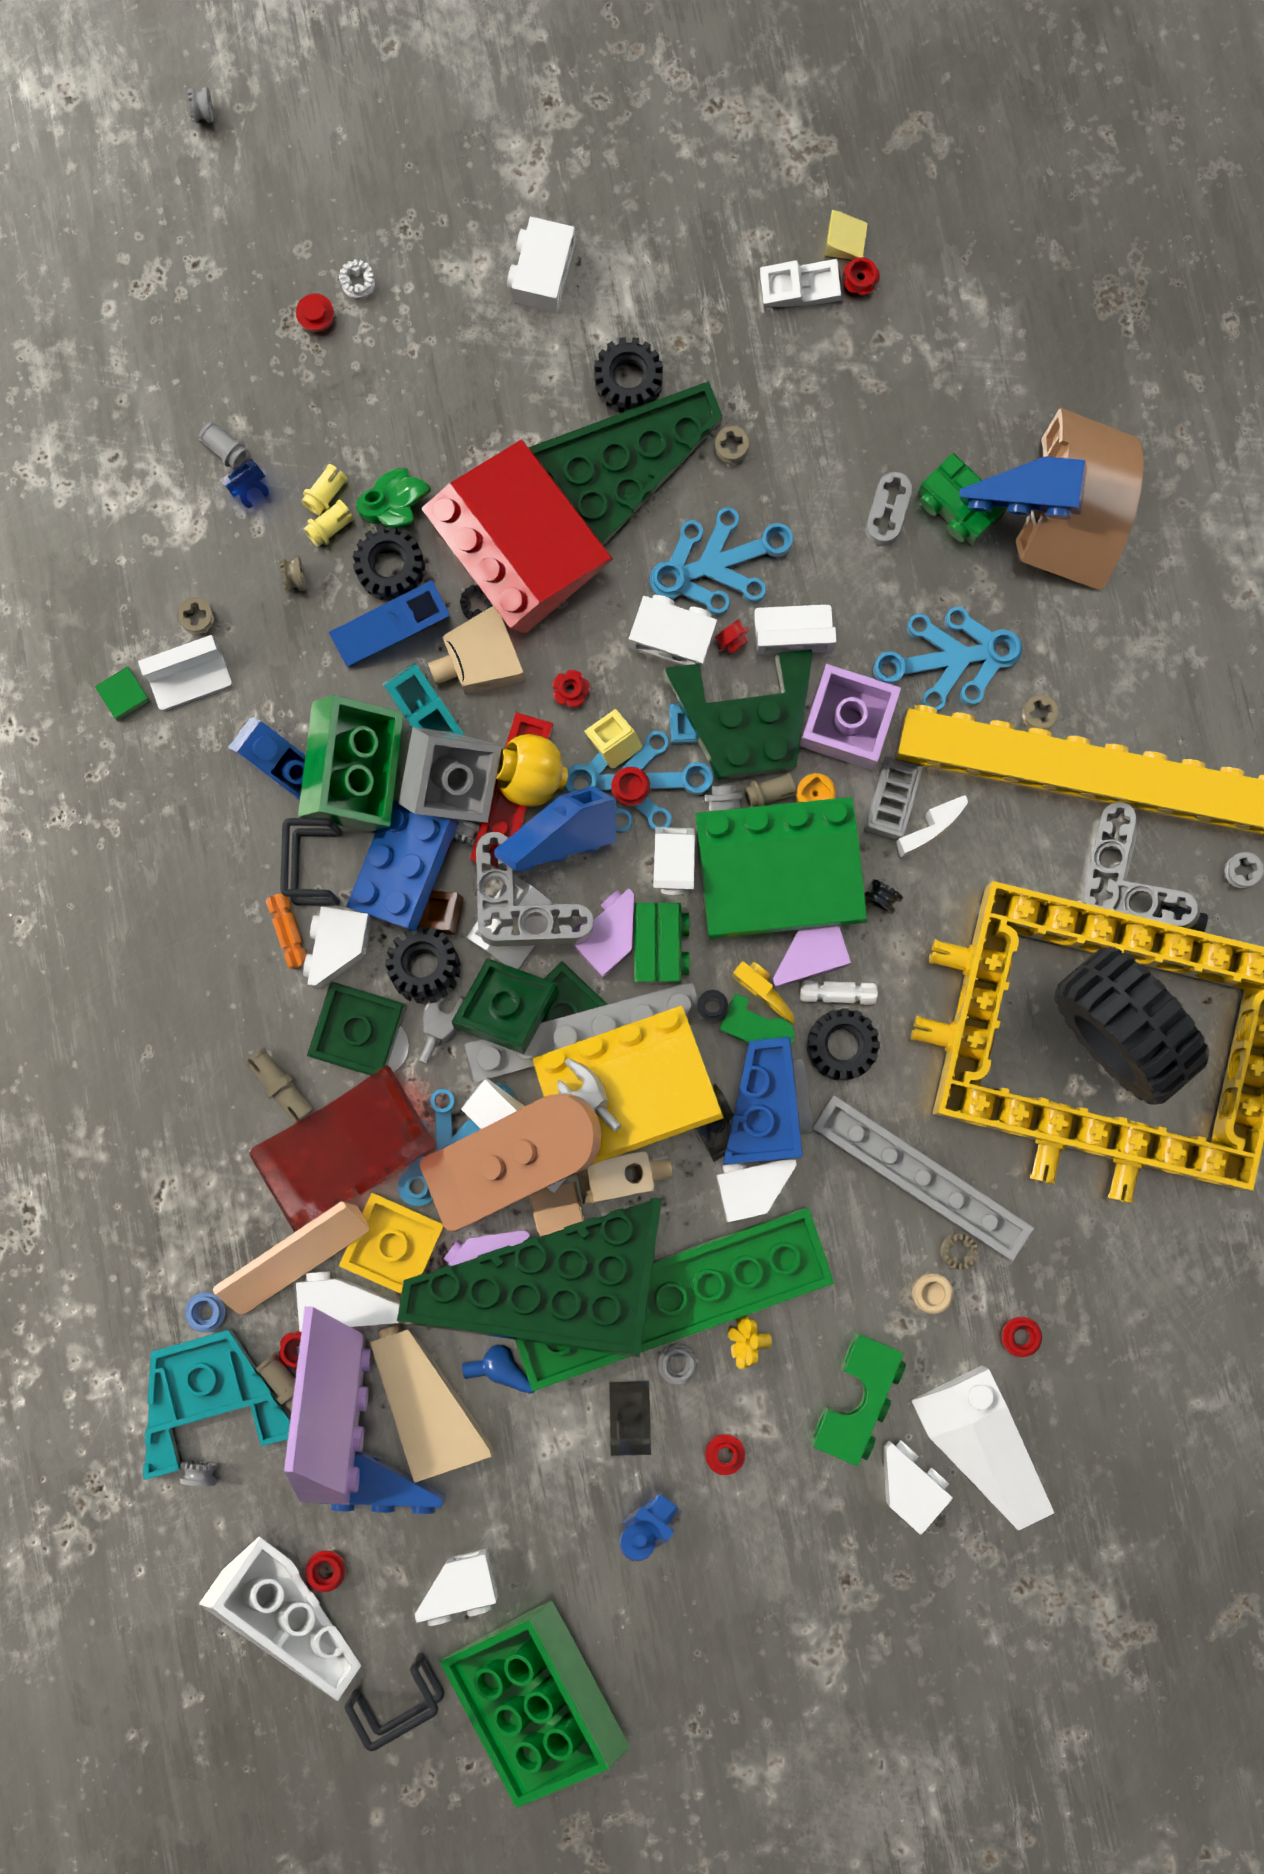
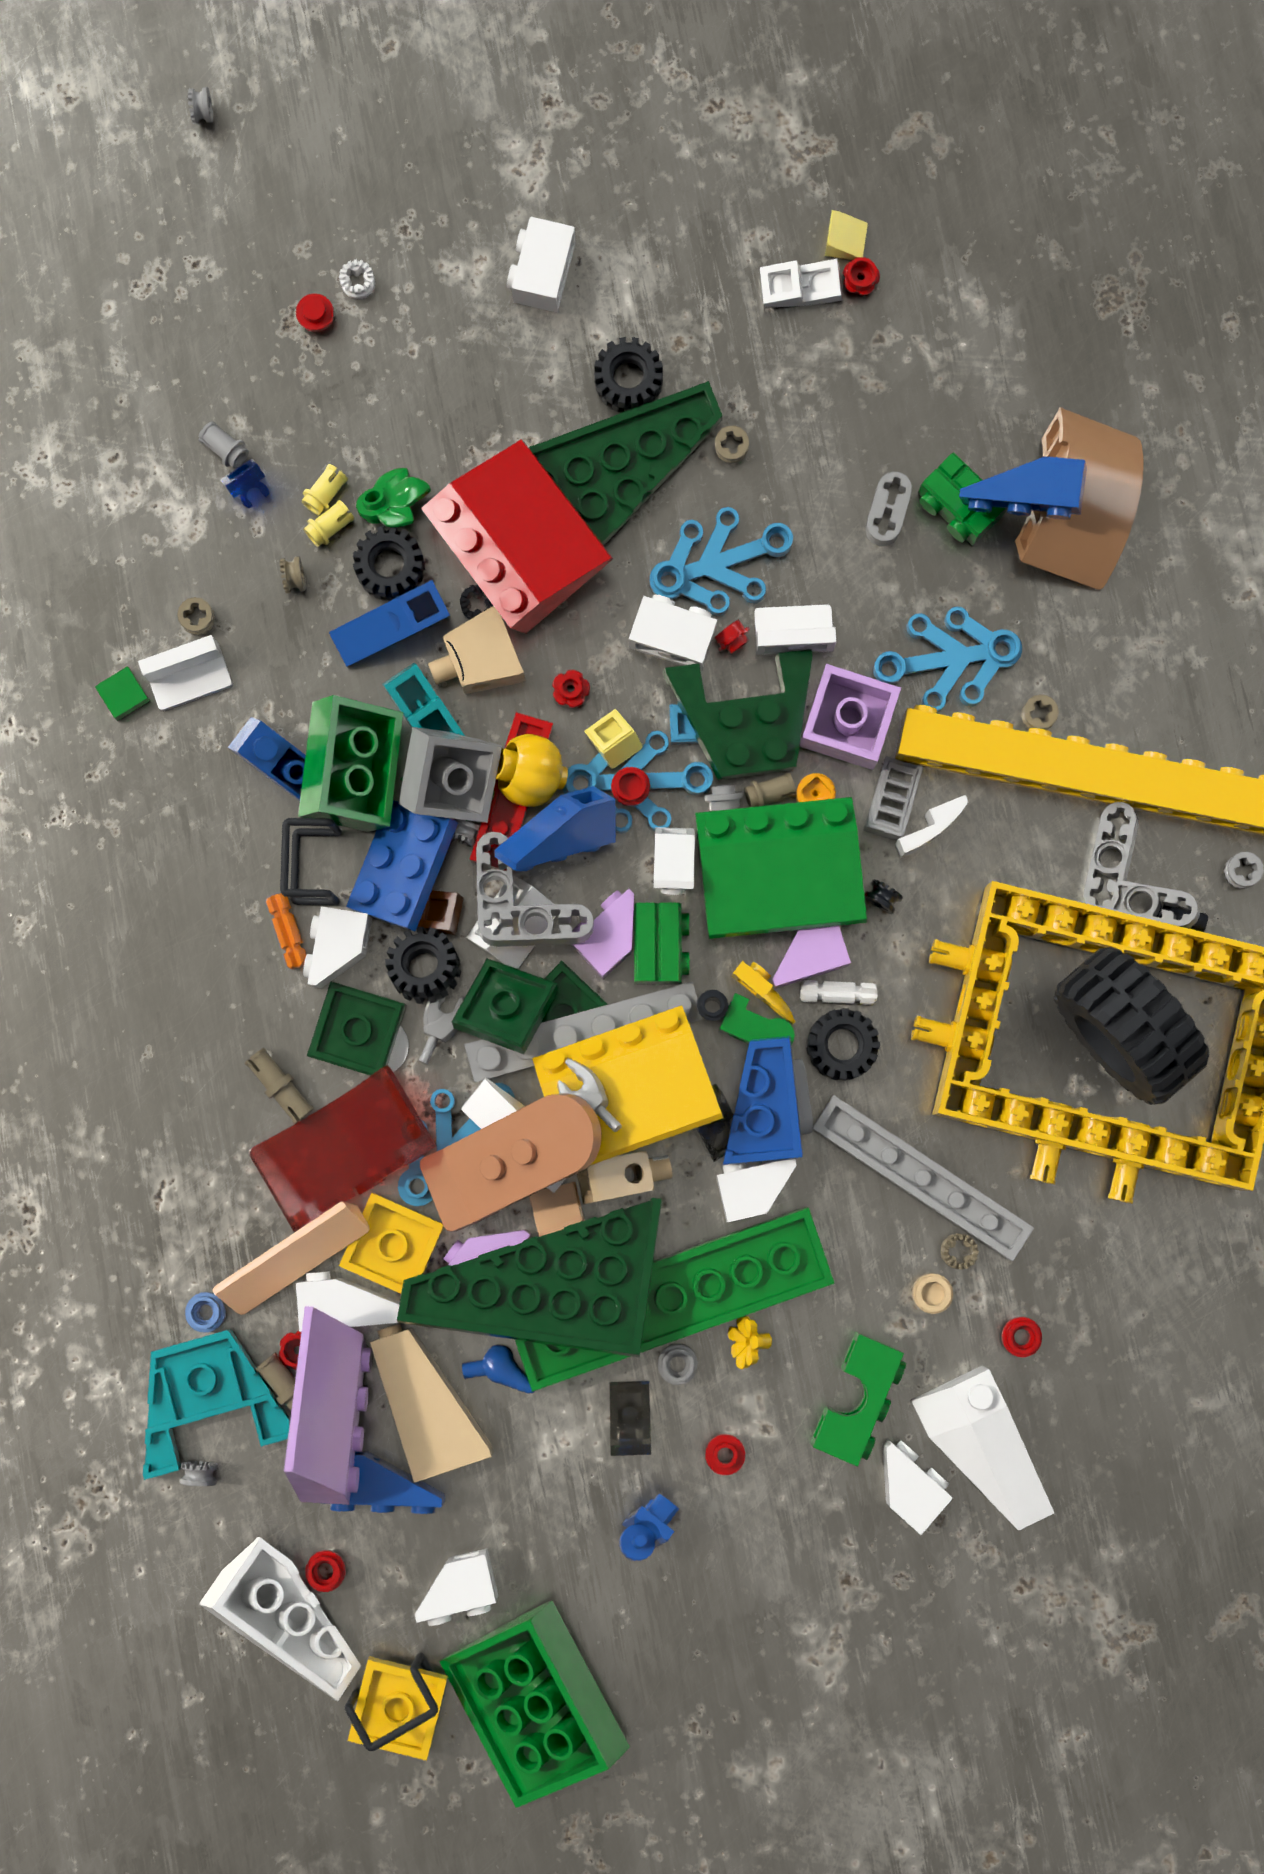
none -> yellow plate [347,1656,448,1761]

